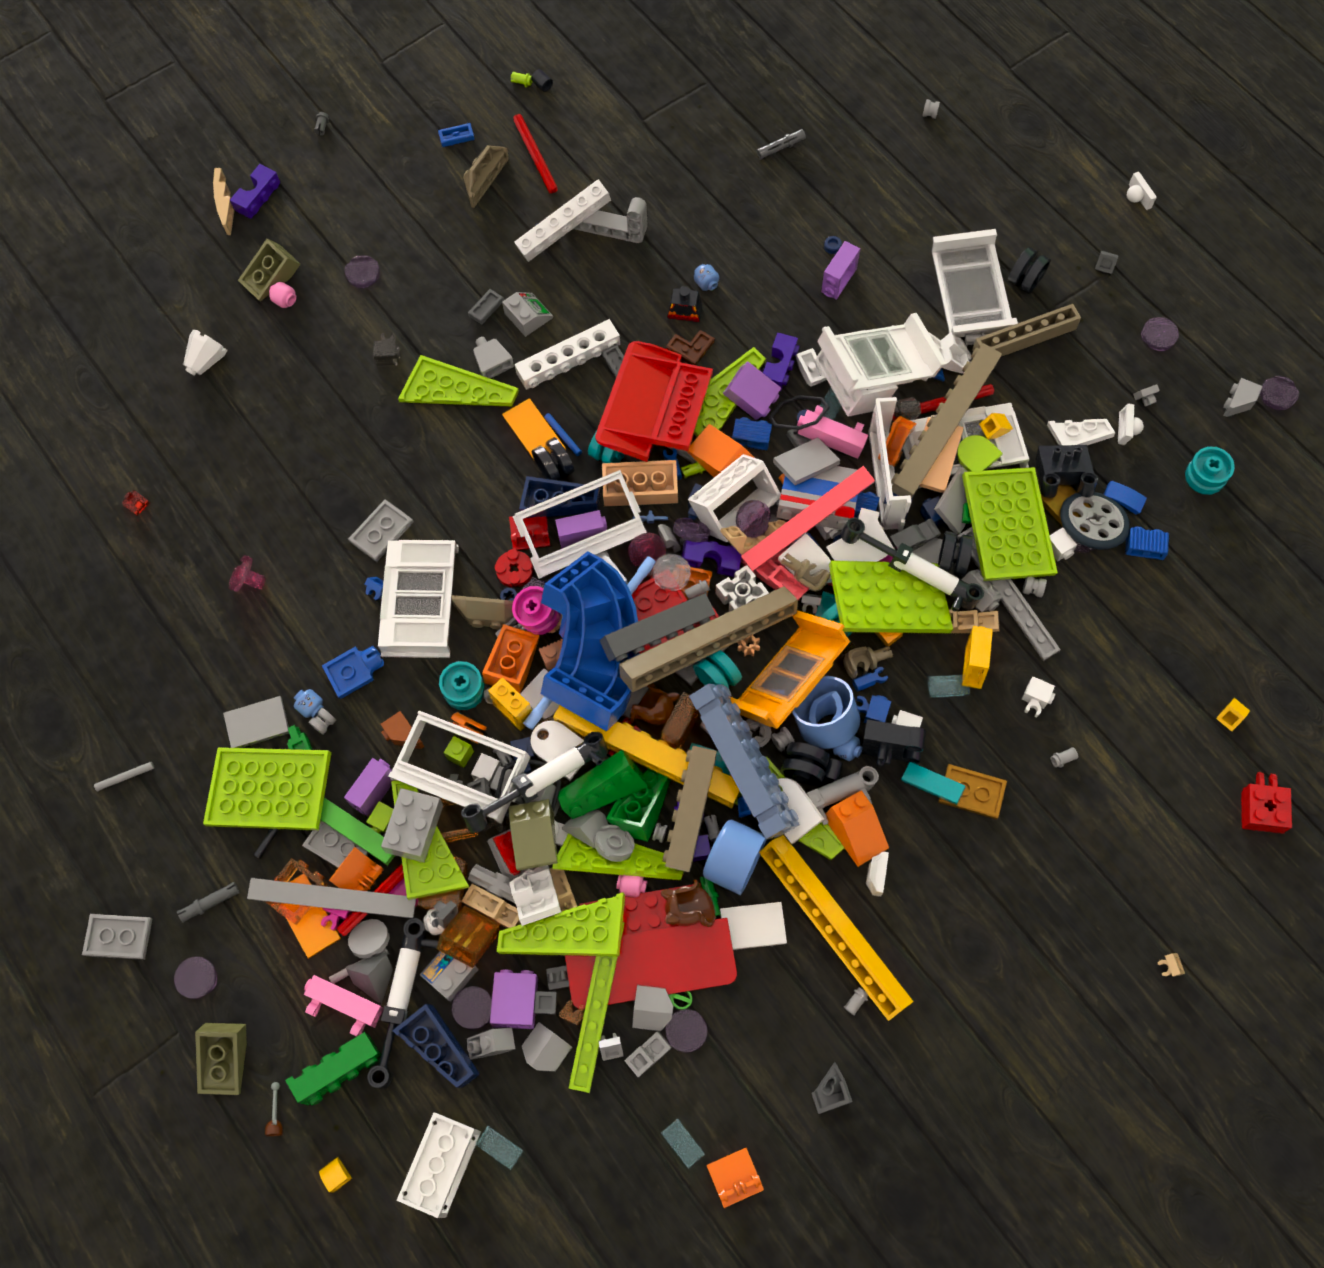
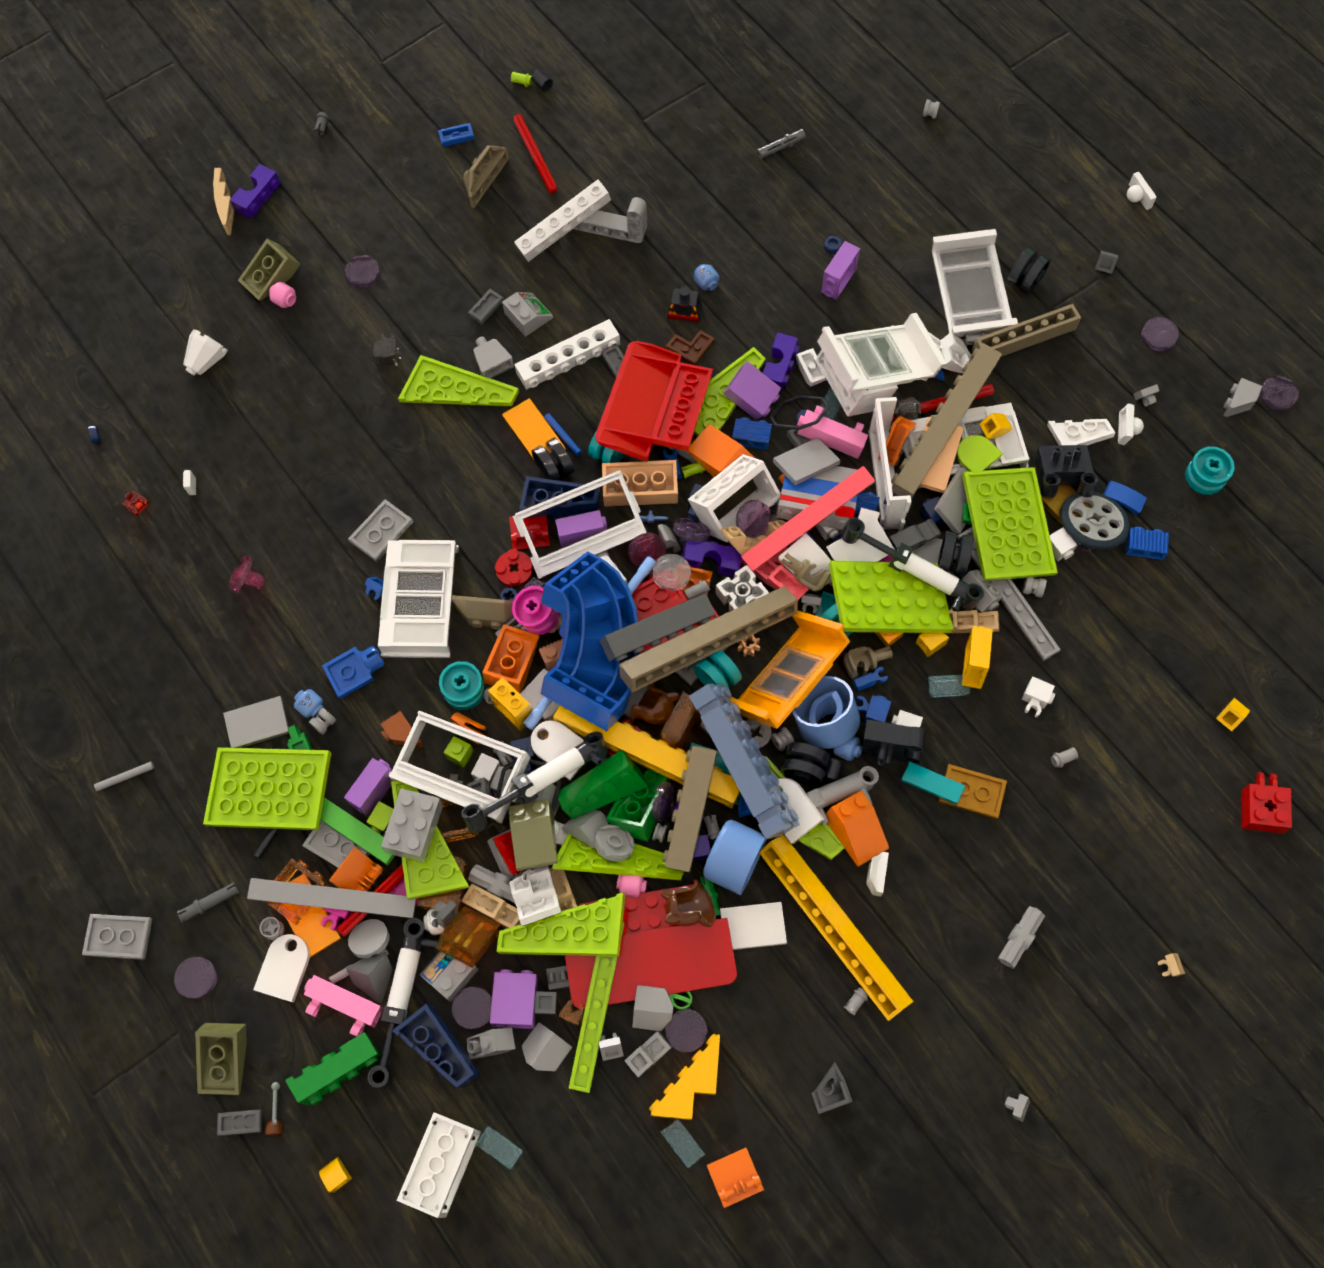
none -> dark blue tile [88,425,101,444]
none -> white tile [183,470,196,495]
none -> dark grey plate [217,1109,262,1136]
none -> white tile [253,934,310,1003]
none -> light grey wheel [259,917,285,941]
none -> yellow slope [649,1034,720,1120]
none -> clear purple tile [652,782,675,822]
none -> yellow brick [916,633,949,657]
none -> light grey piece [997,906,1045,969]
none -> light grey tile [1005,1094,1030,1122]

